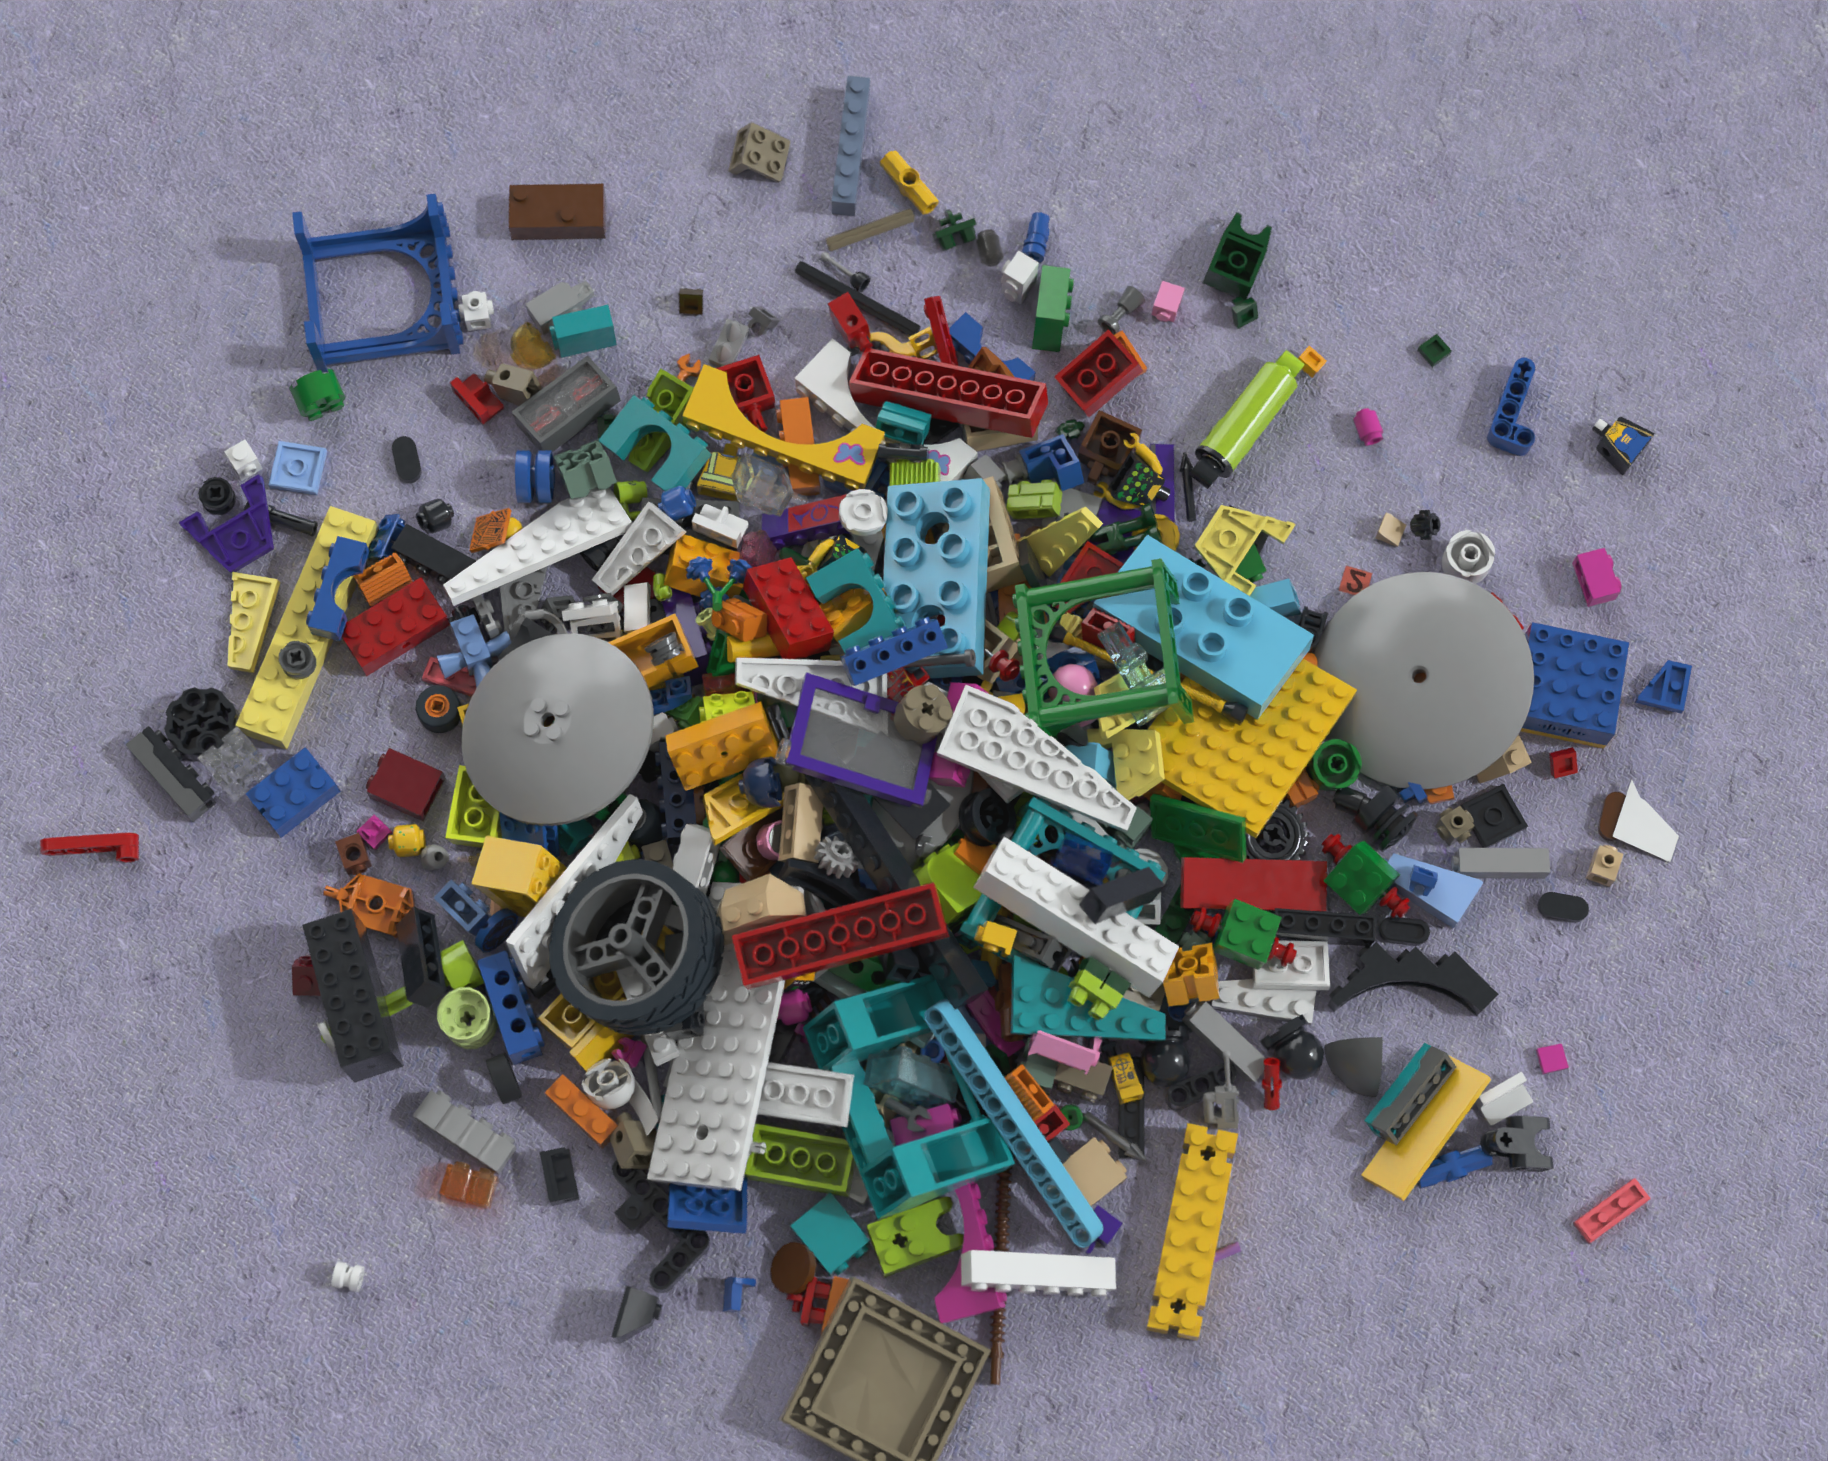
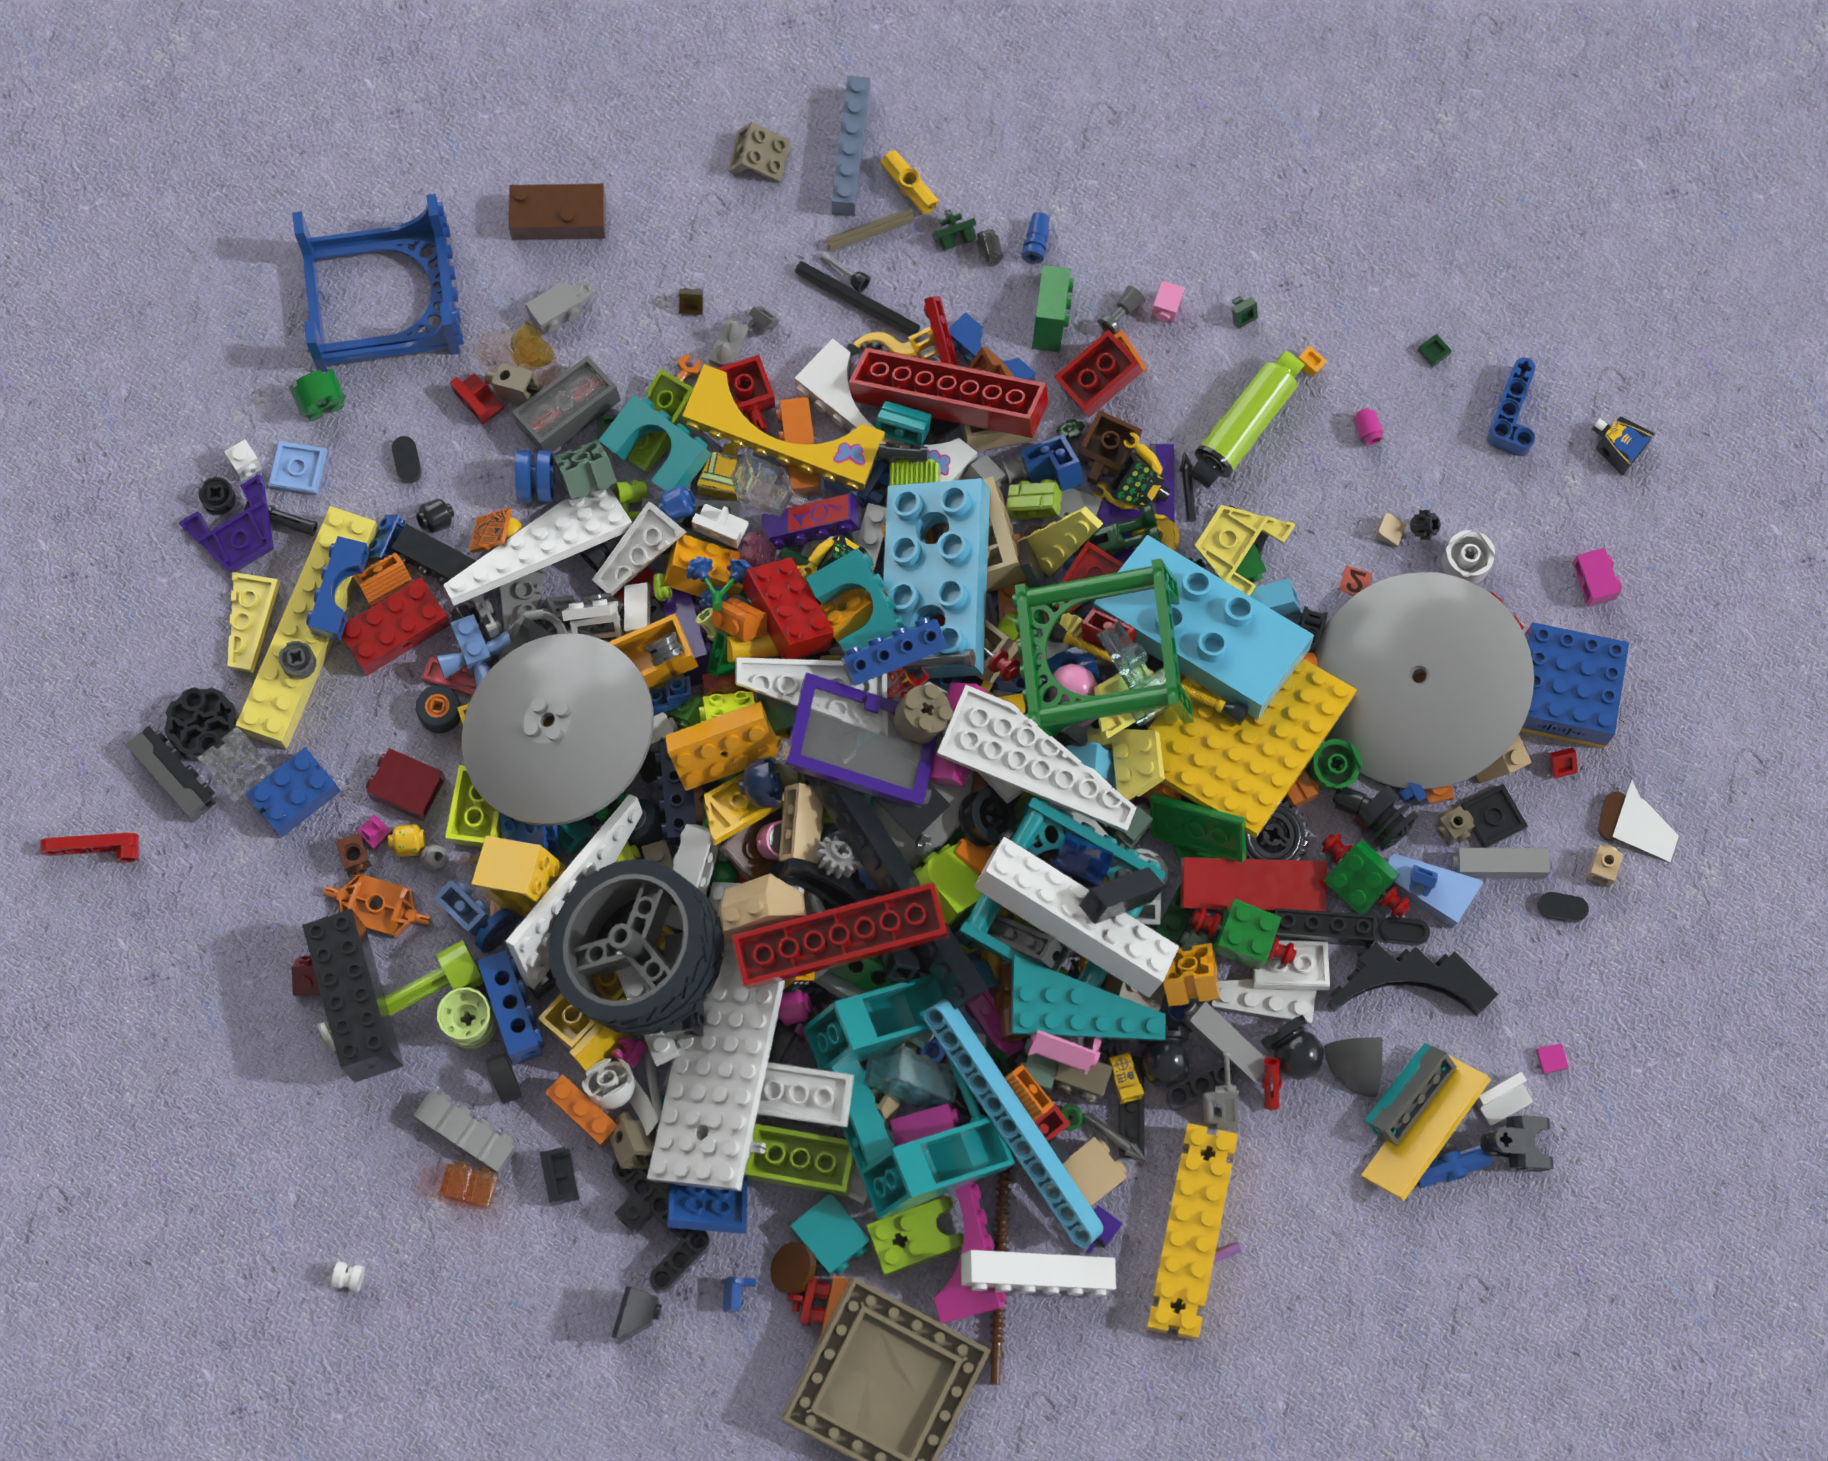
black brick [396,907,446,1008] -> none
white brick [459,291,494,331] -> none
teal brick [549,304,617,358] -> none
black axle [765,704,790,754] -> none
red torso [827,292,873,352] -> none
white tile [839,489,888,536] -> none
dark grey bar [884,1097,932,1132] -> none
yellow brick [974,921,1017,957] -> none
white brick [1000,251,1039,304] -> none
lime hips [1068,956,1131,1020] -> none
dark green brick [1202,212,1272,301] -> none
coral tile [1573,1178,1651,1244] -> none
blue wing [1635,660,1692,714] -> none

